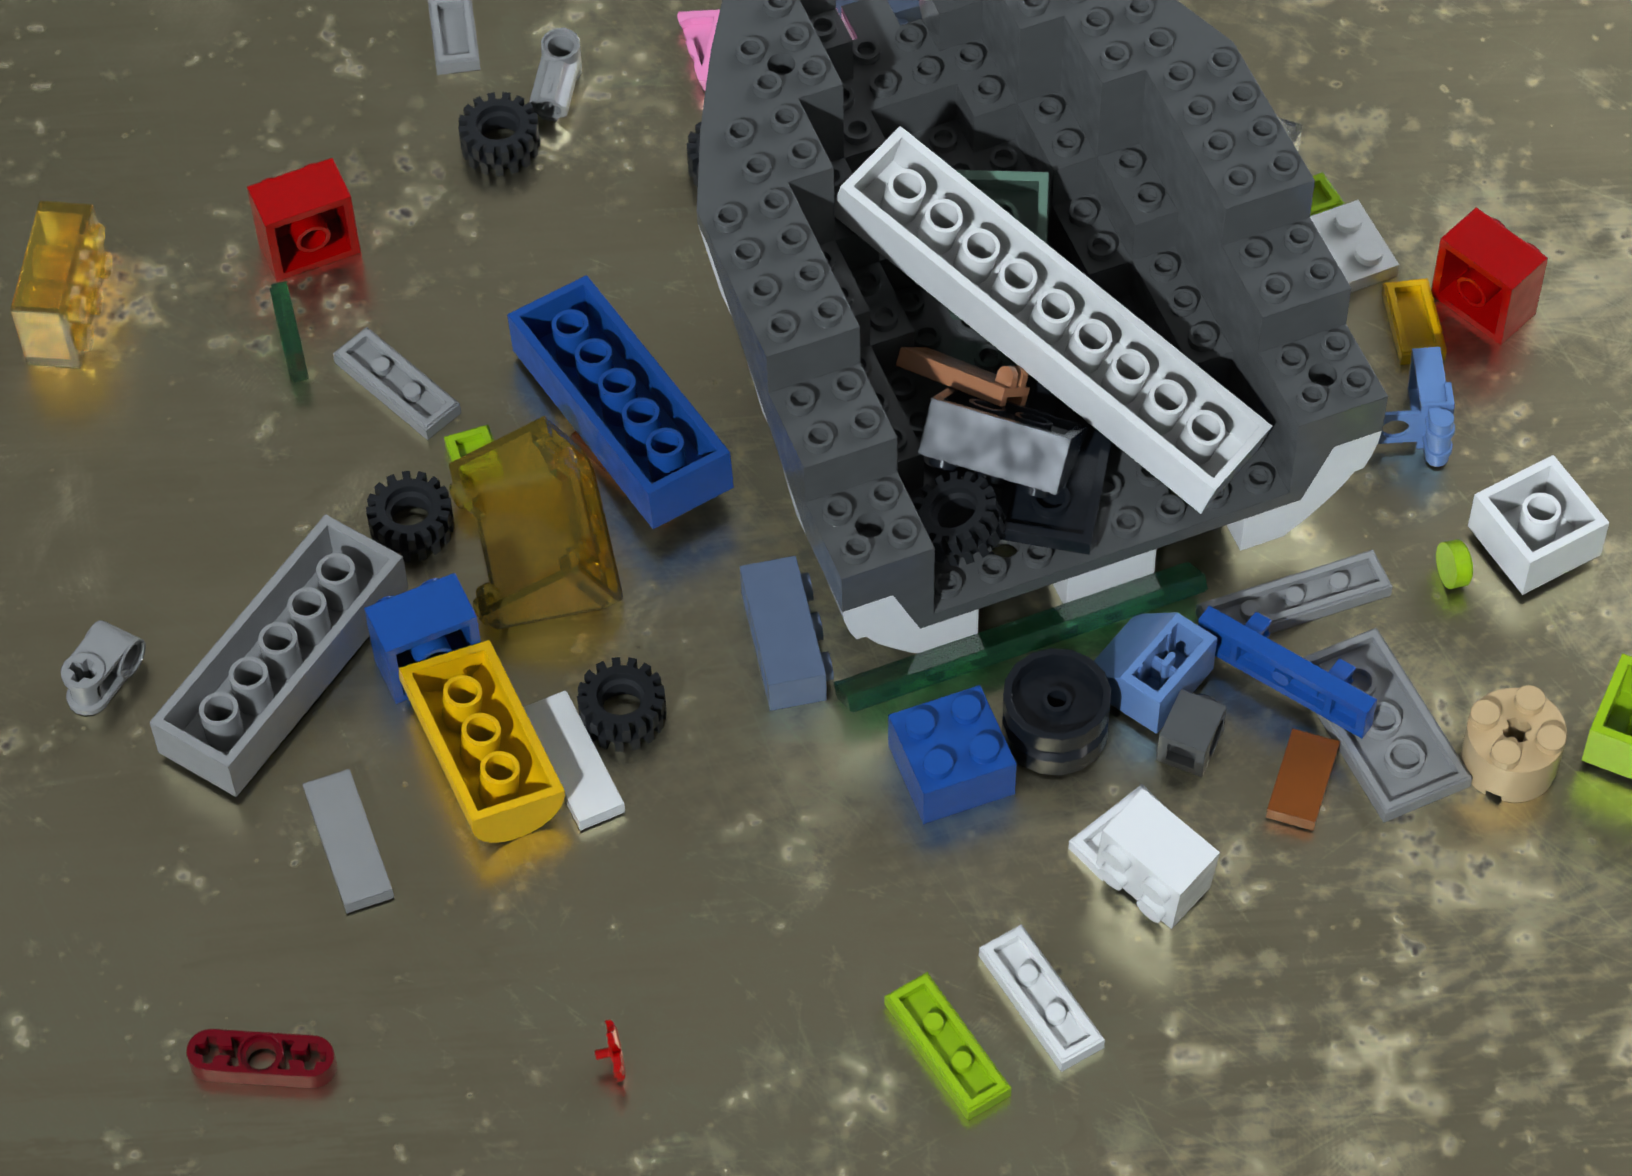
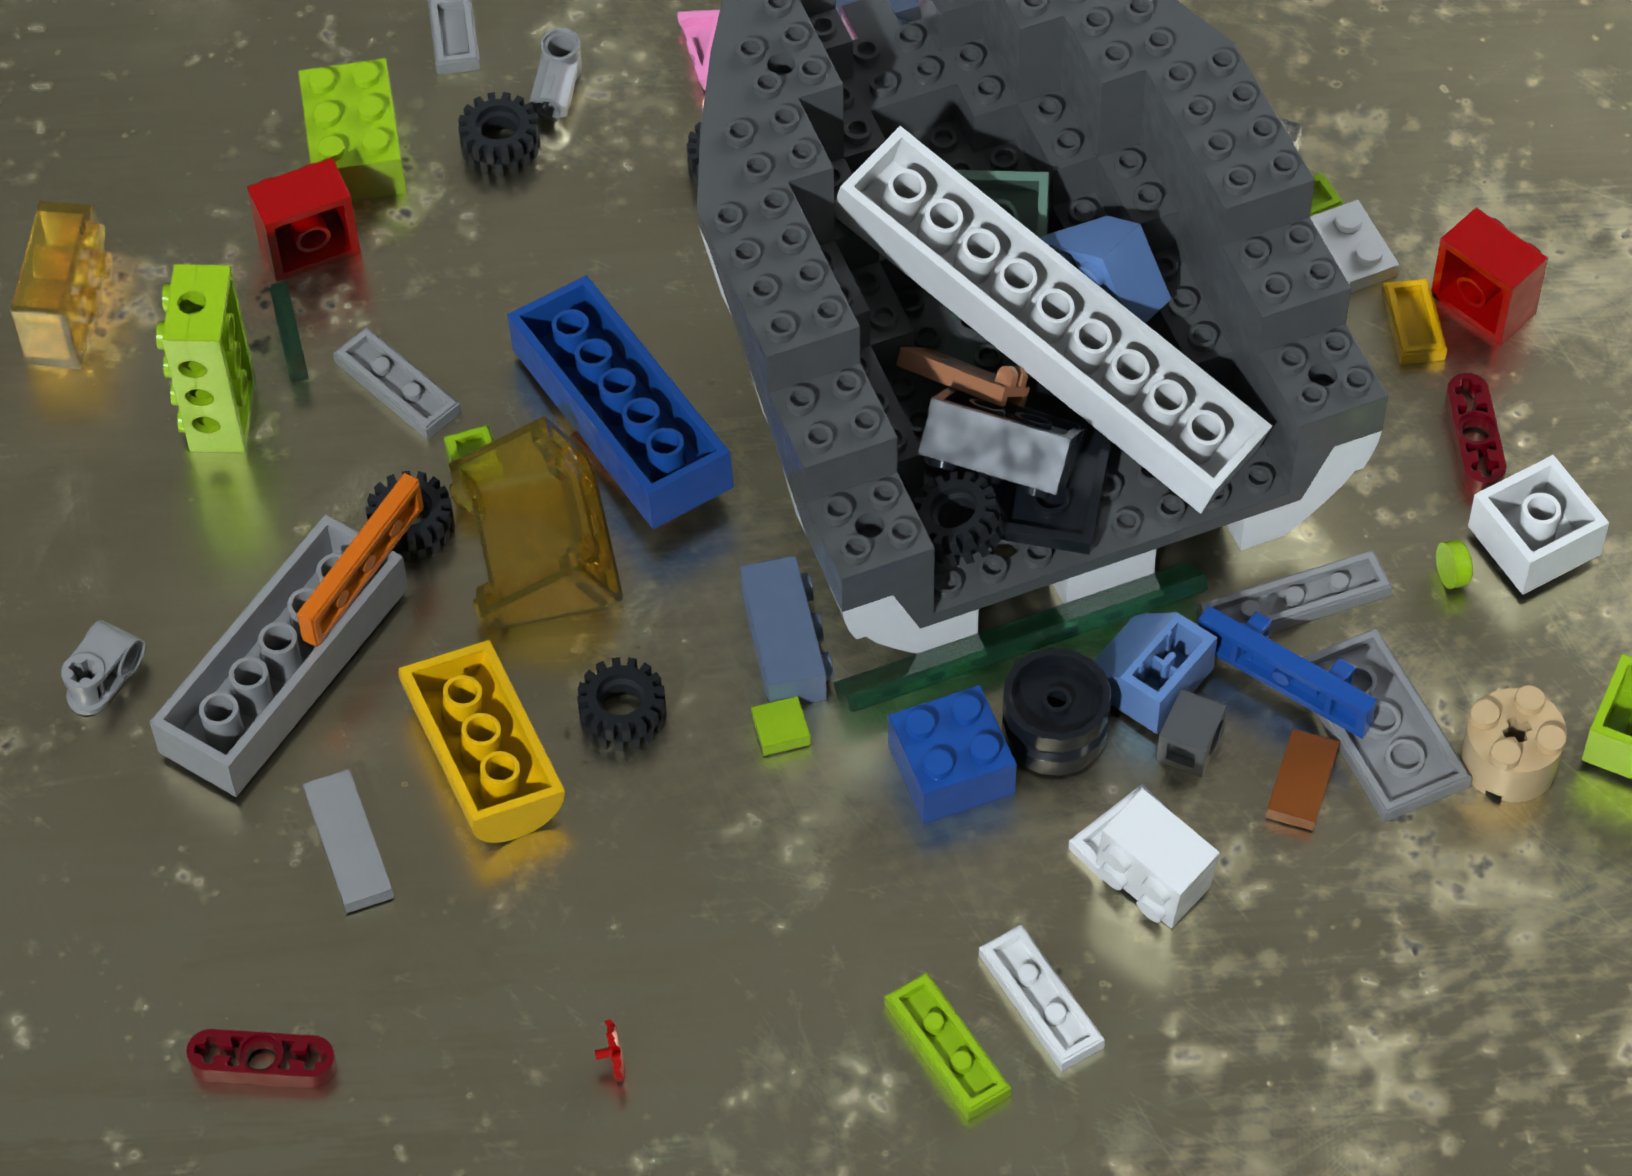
blue brick [364,573,481,704] -> none
white tile [523,690,625,831] -> none
medium blue piece [1378,347,1455,467] -> none
none -> lime brick [156,264,256,453]
none -> orange tile [297,473,424,647]
none -> lime brick [298,58,407,201]
none -> lime tile [751,696,811,756]
none -> medium blue slope [1040,216,1171,323]
none -> dark red beam [1445,373,1507,494]

